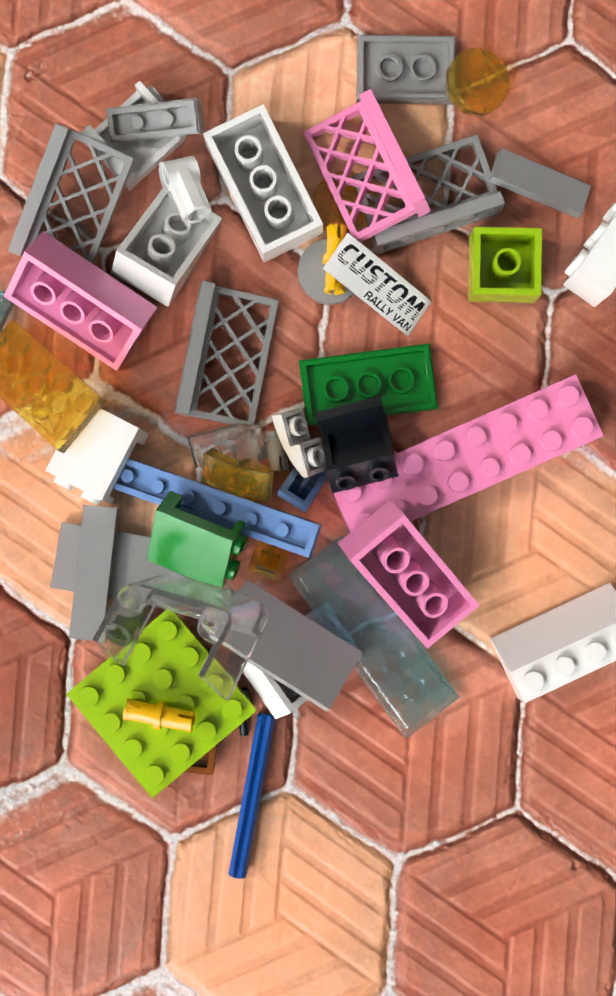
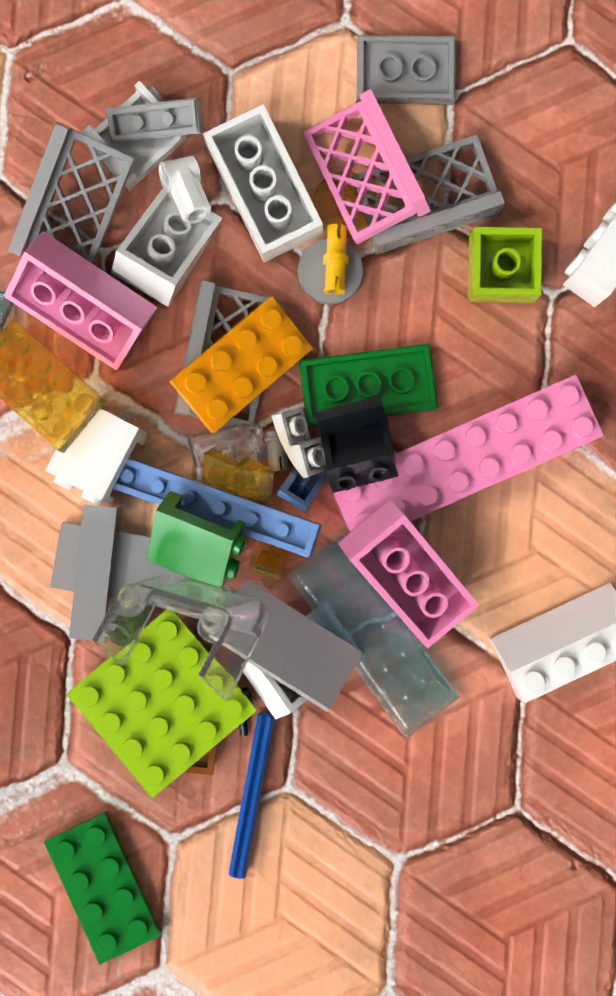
yellow pin [123,698,196,733] -> none
white sticker [323,233,431,337] -> none
clear yellow tile [445,48,510,116] -> none
light grey tile [488,148,591,219] -> none
none -> green plate [44,811,162,965]
none -> light orange plate [169,296,313,433]

